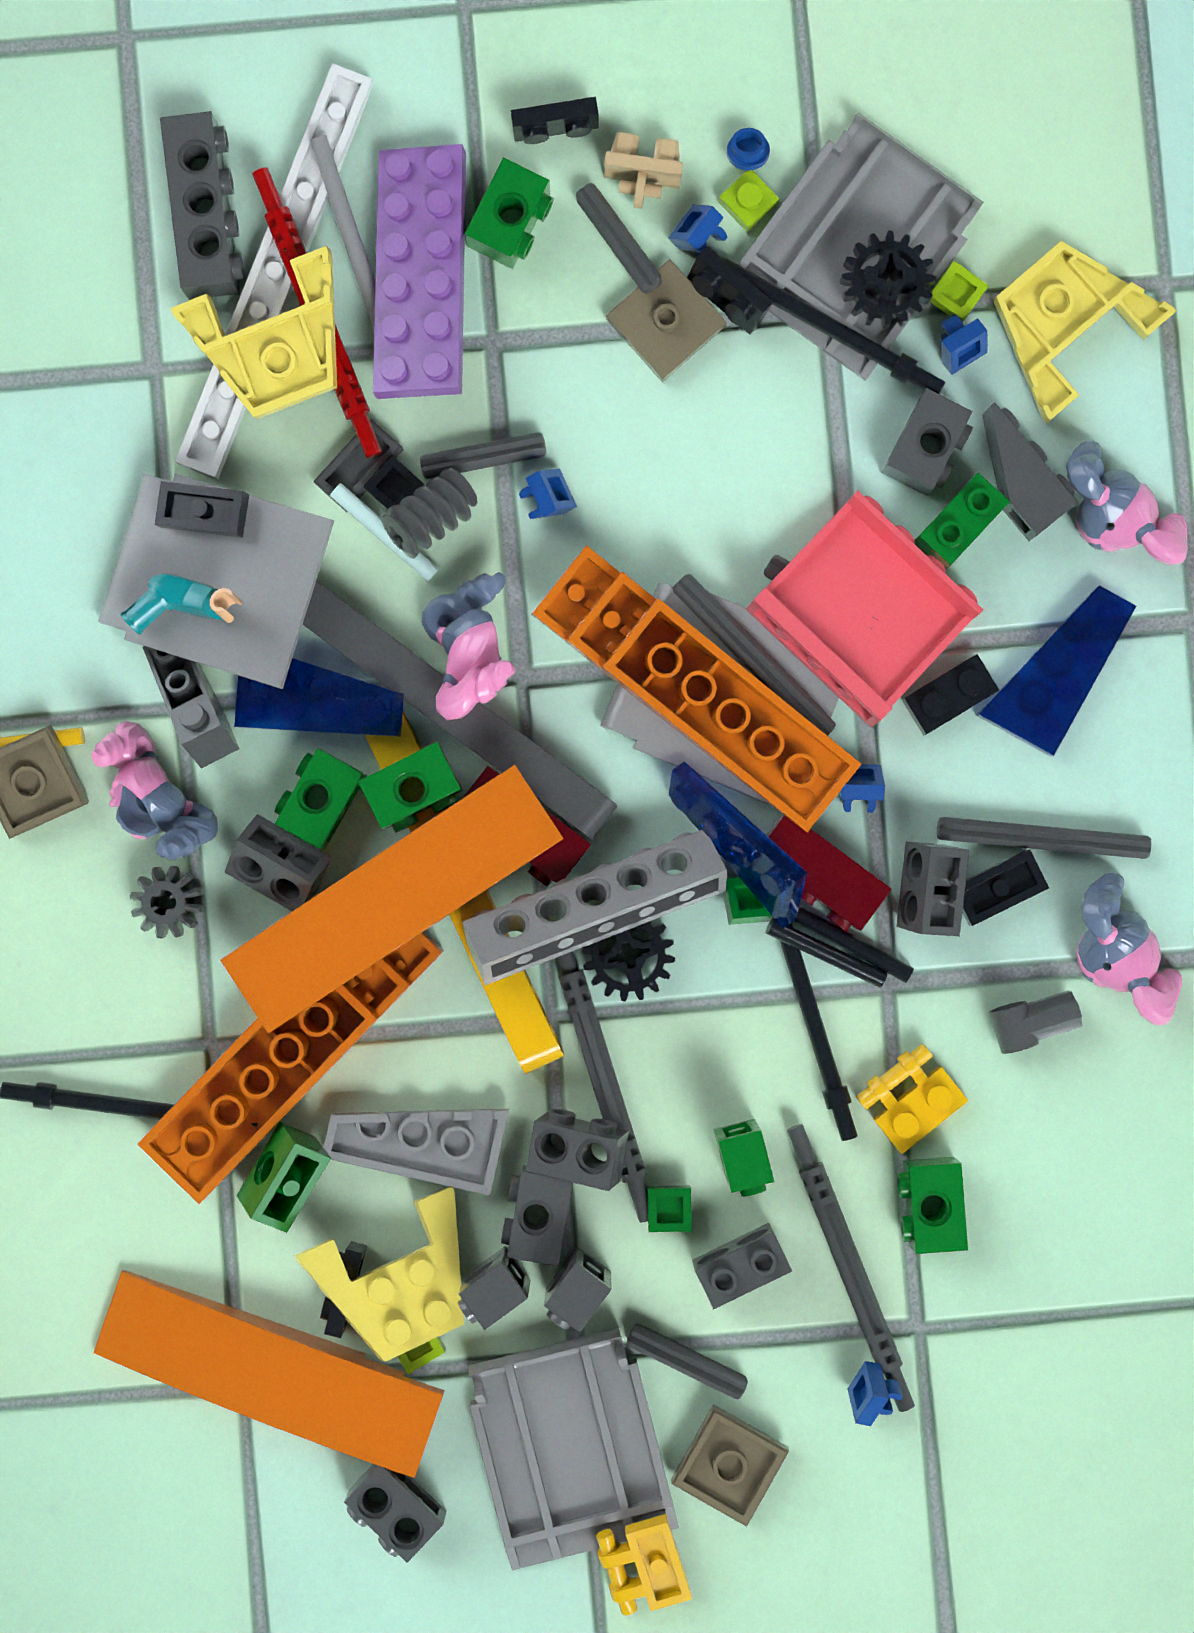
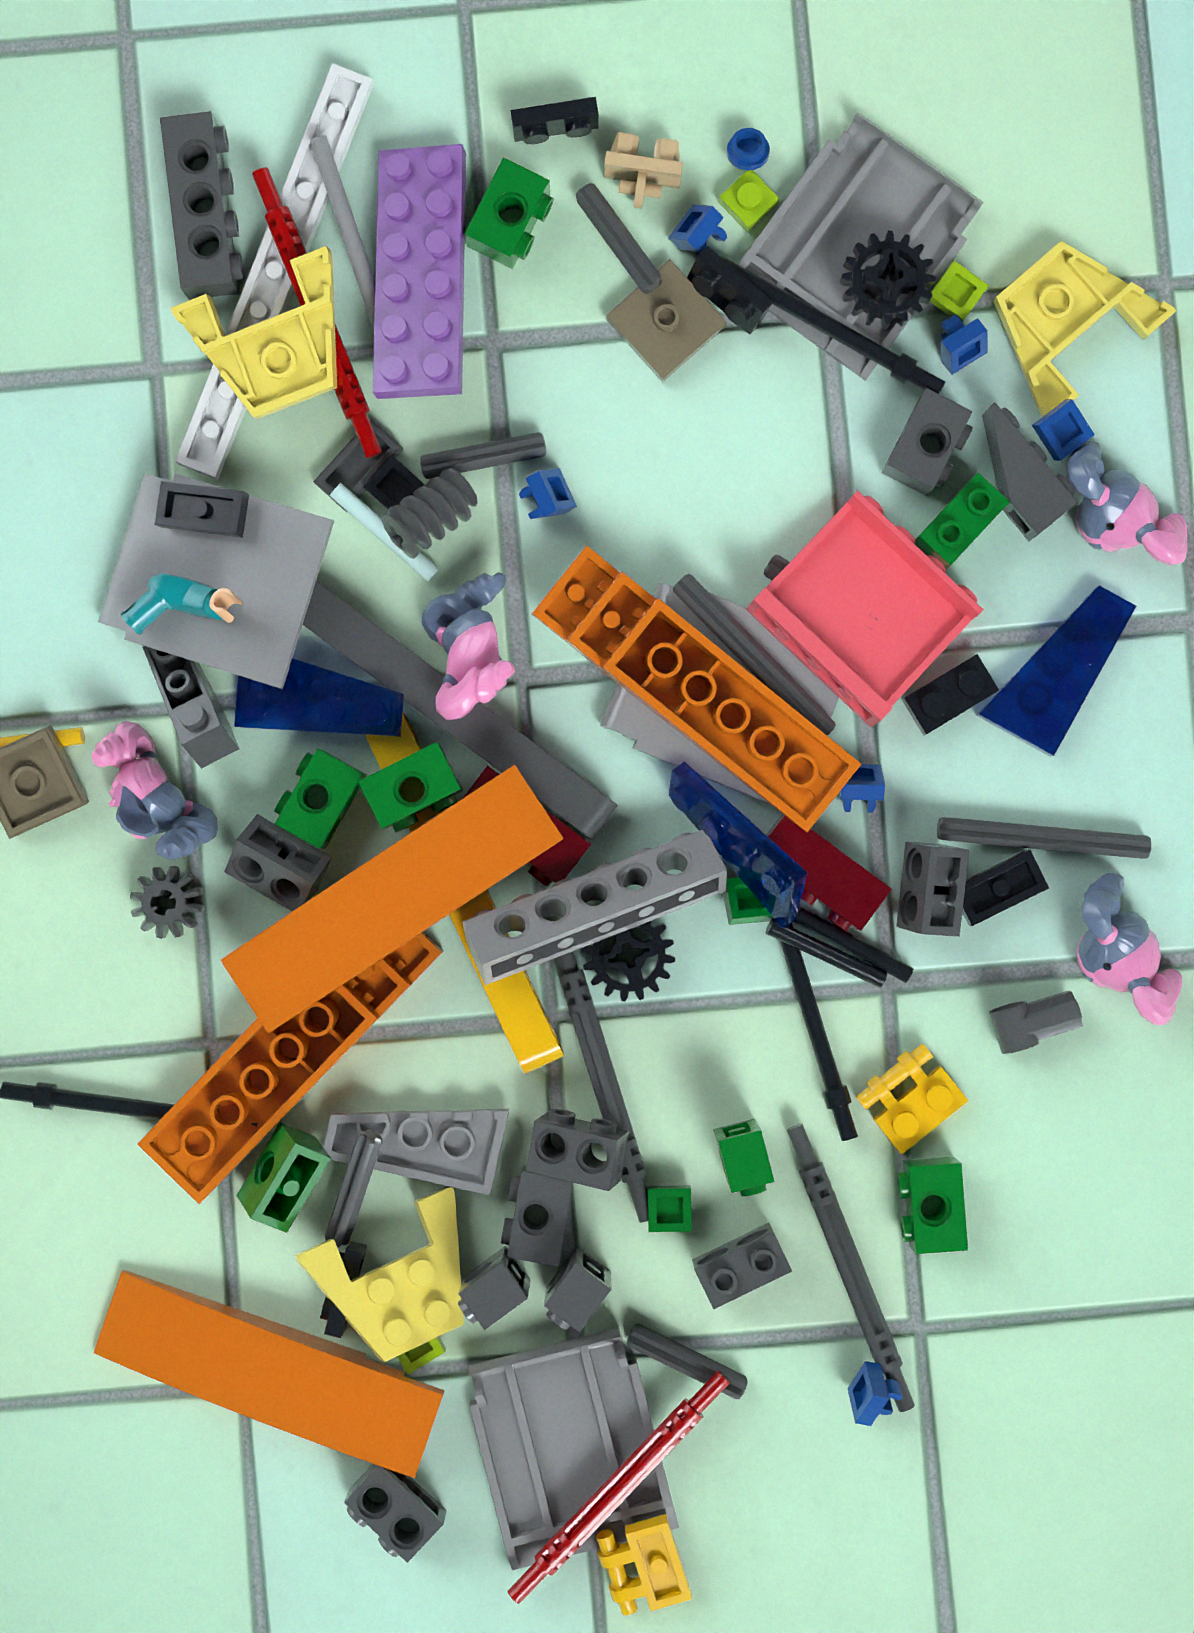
dark tan plate [671,1404,789,1527] -> none
none -> dark grey axle [325,1129,383,1248]
none -> red axle [507,1370,731,1604]
none -> blue tile [1032,399,1095,461]

